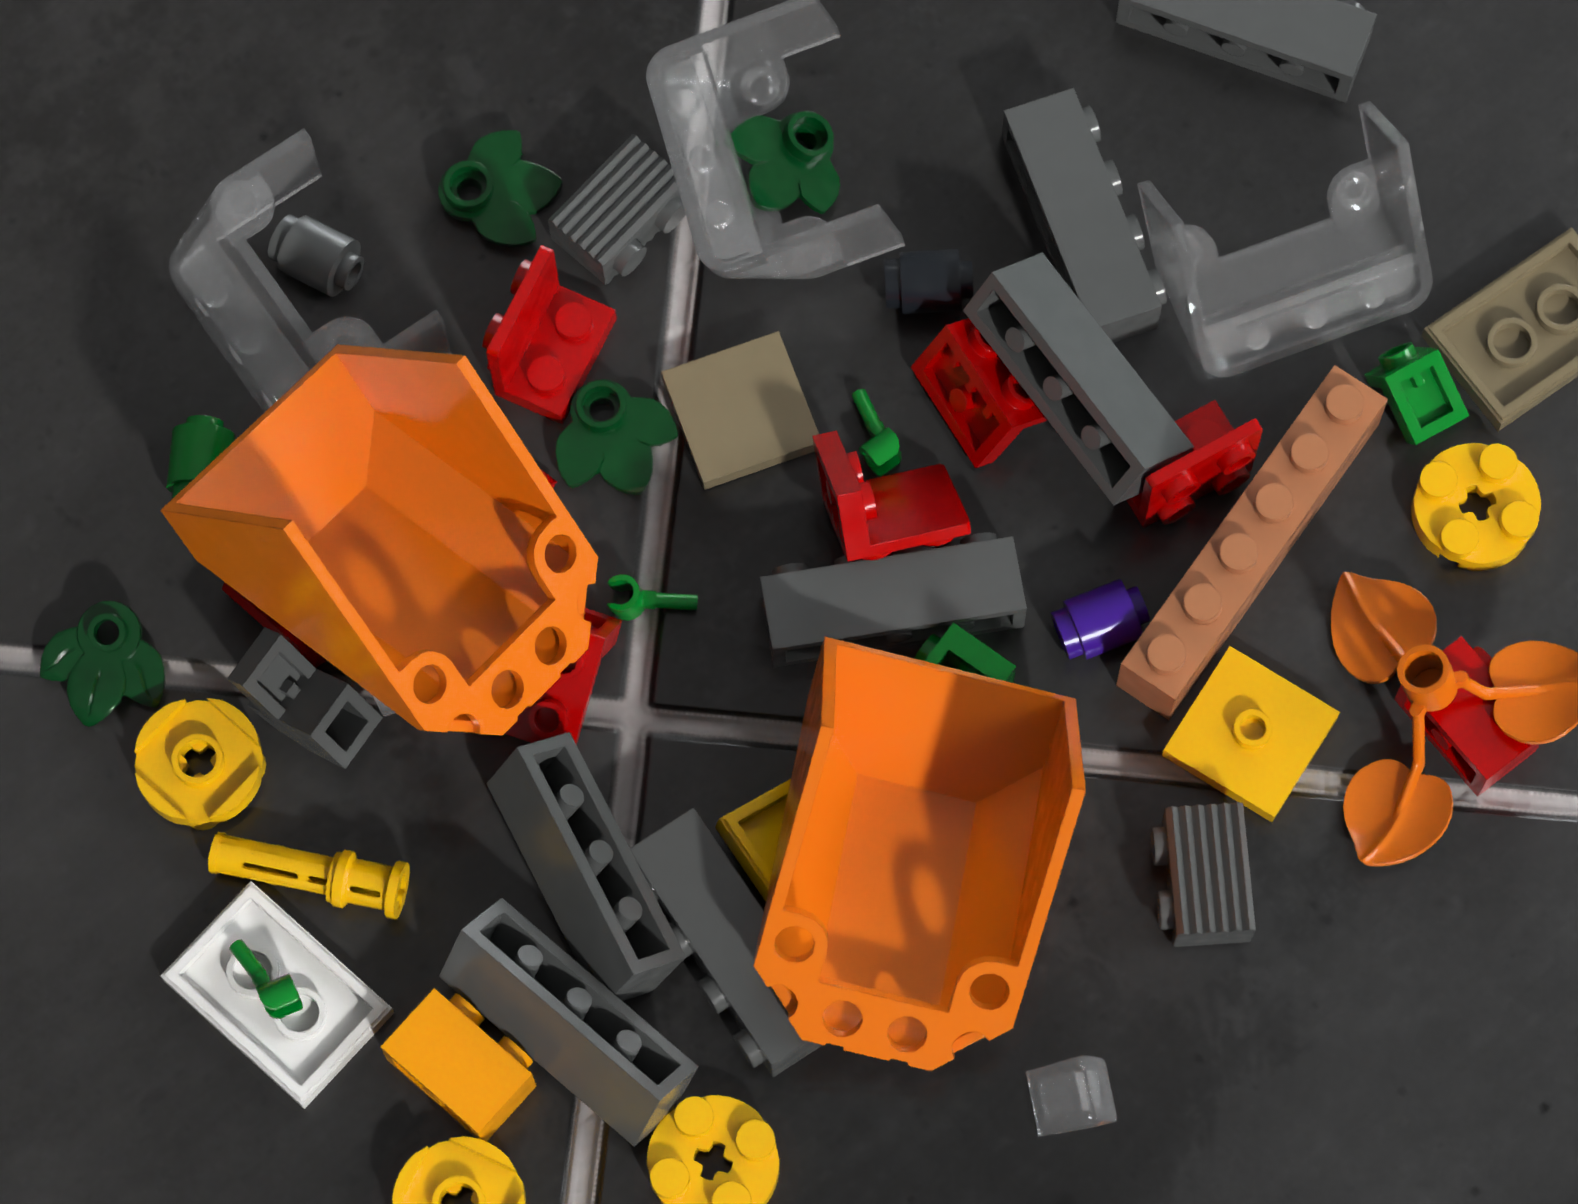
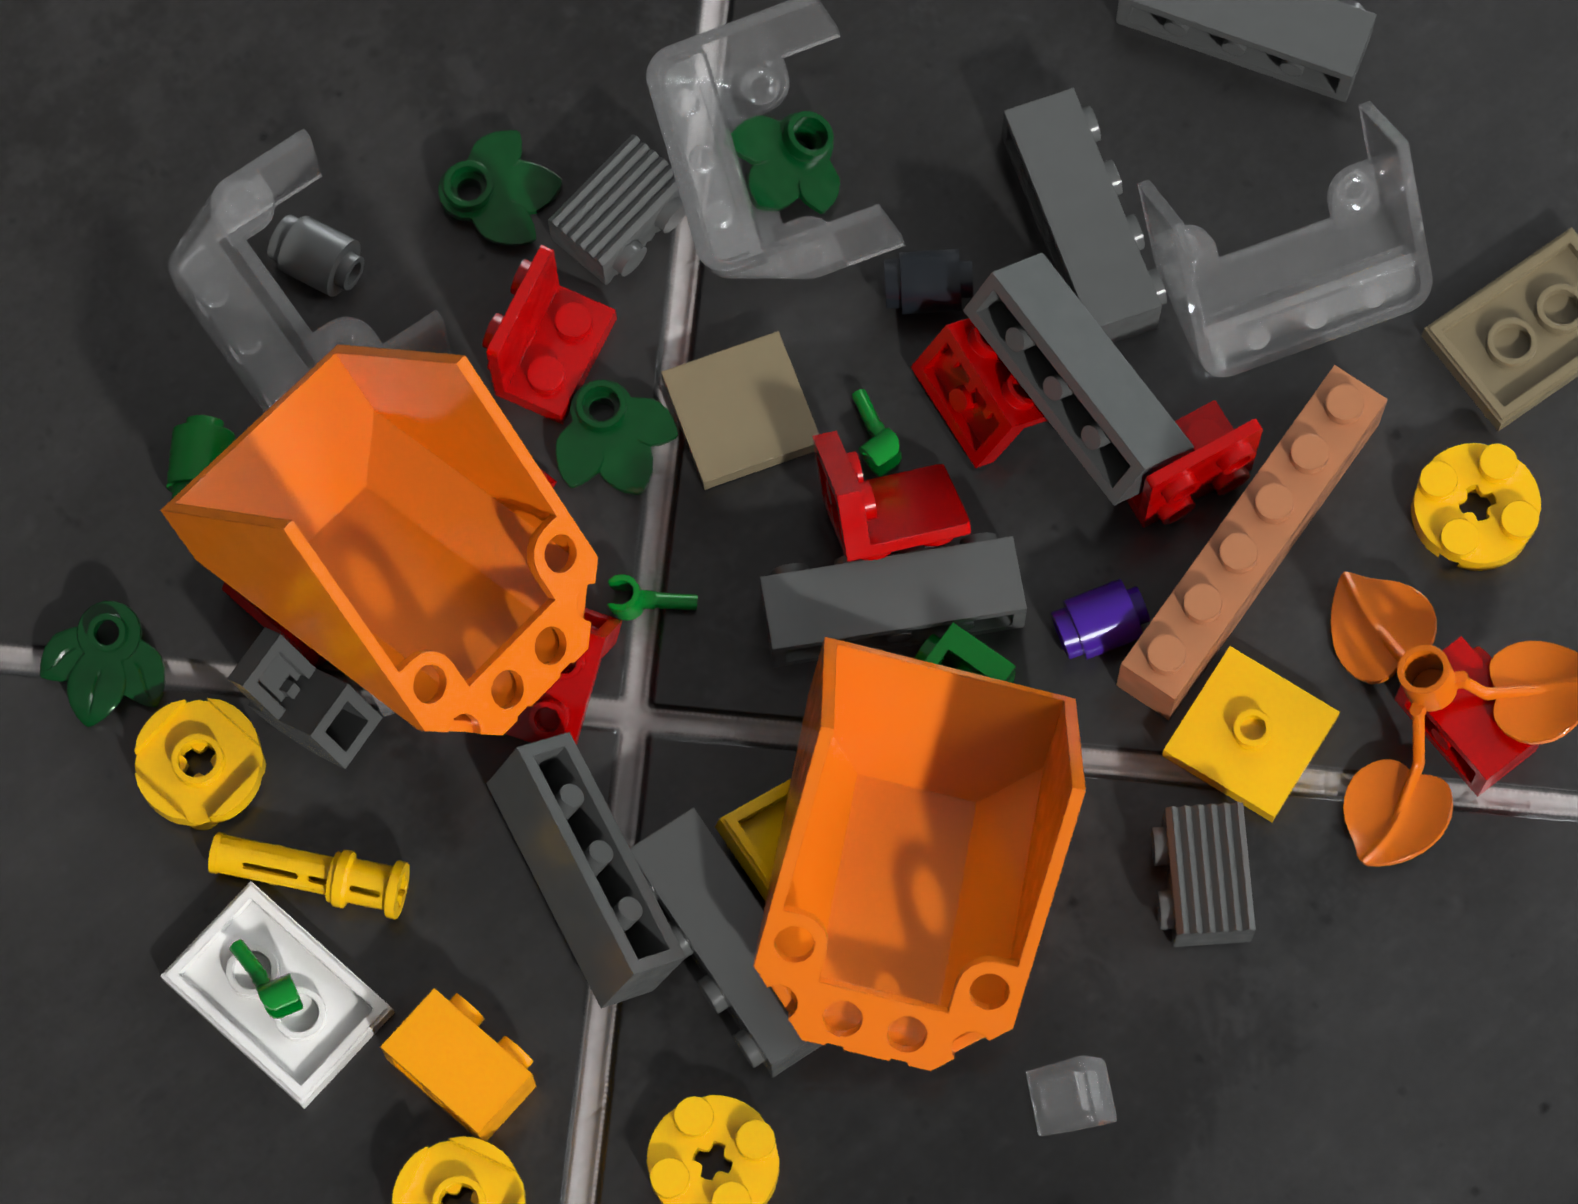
dark grey brick [439,898,699,1147] -> none
green bracket [1365,342,1469,445] -> none

